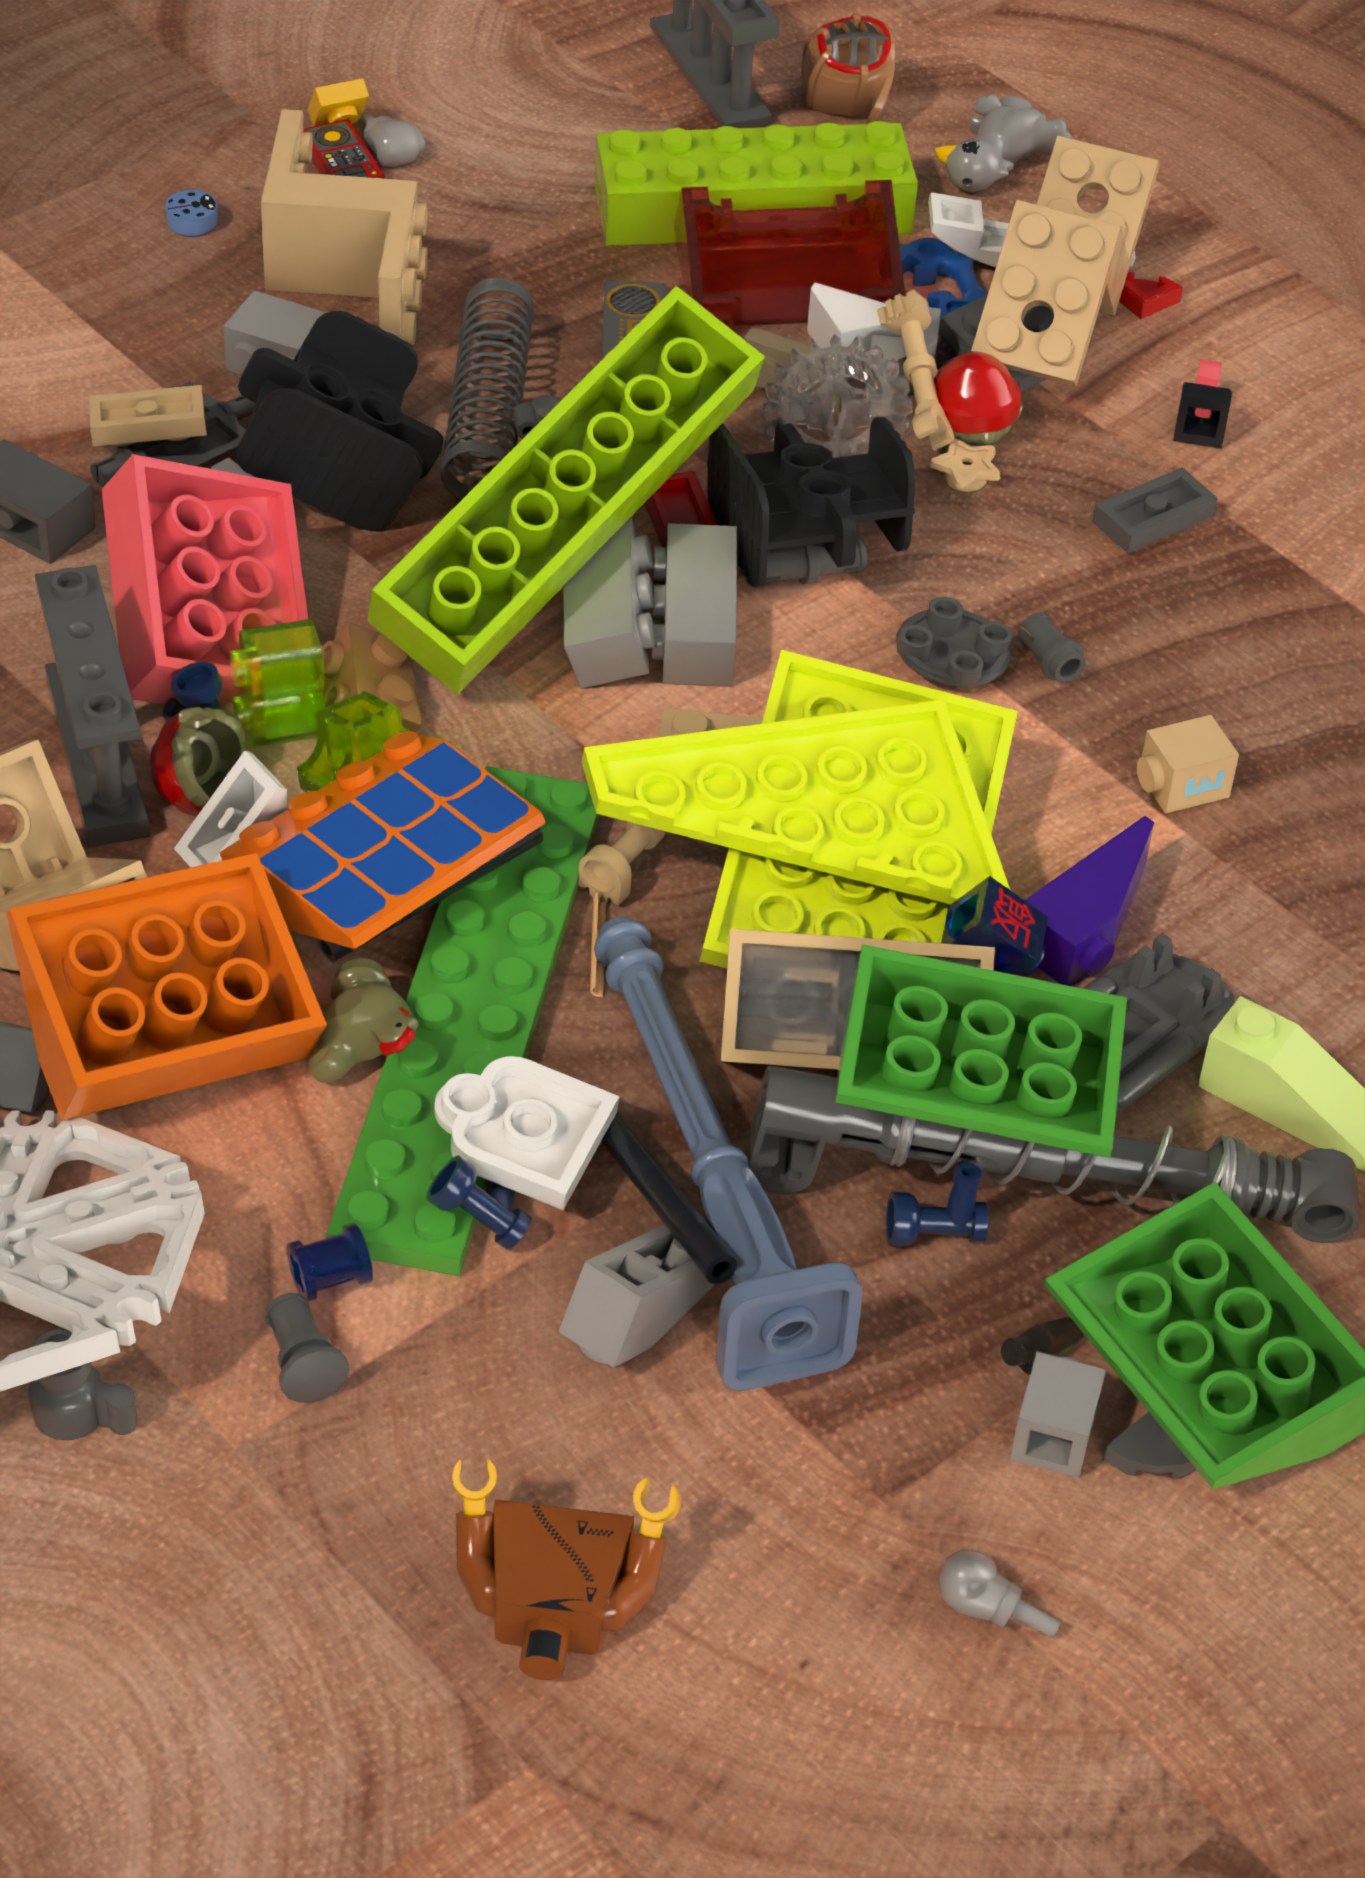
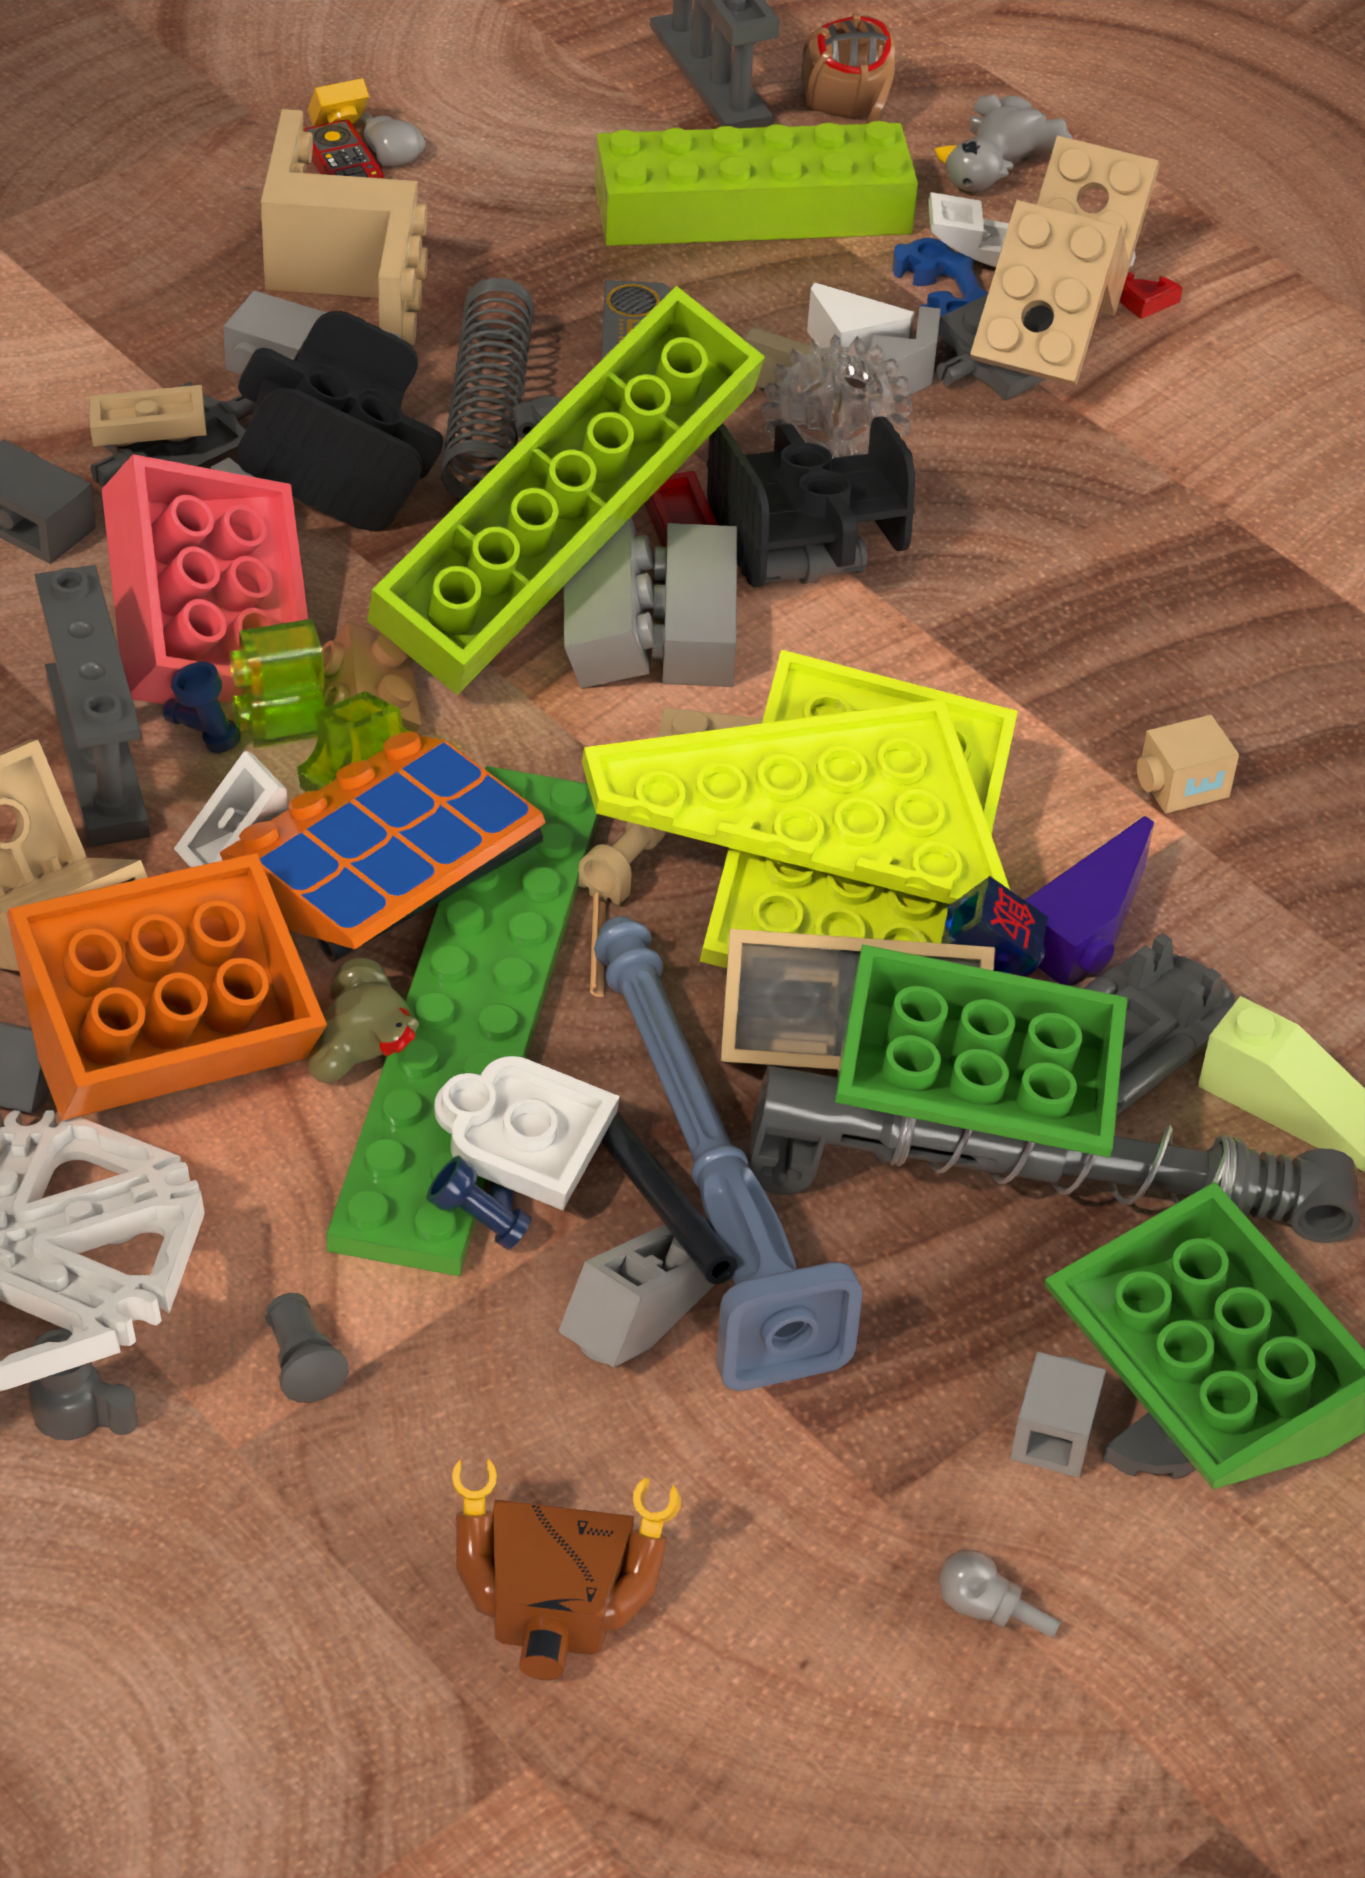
olive hair [150,707,247,817] -> none
medium blue tile [165,190,218,236] -> none
clear blue bush [287,1223,373,1302] -> none
clear red windscreen [674,180,905,328] -> none
tan piece [877,290,954,451] -> none
dark blue piece [886,1162,988,1247] -> none
dark grey dish [896,597,1013,687] -> none
tan plate [929,438,1001,492] -> none
red hair [934,351,1023,446] -> none
clear smoke bar [1001,1316,1085,1375] -> none
dark grey pin [1018,612,1085,683] -> none
dark grey plate [1092,467,1218,553] -> none
black piece [1173,359,1232,448] -> none

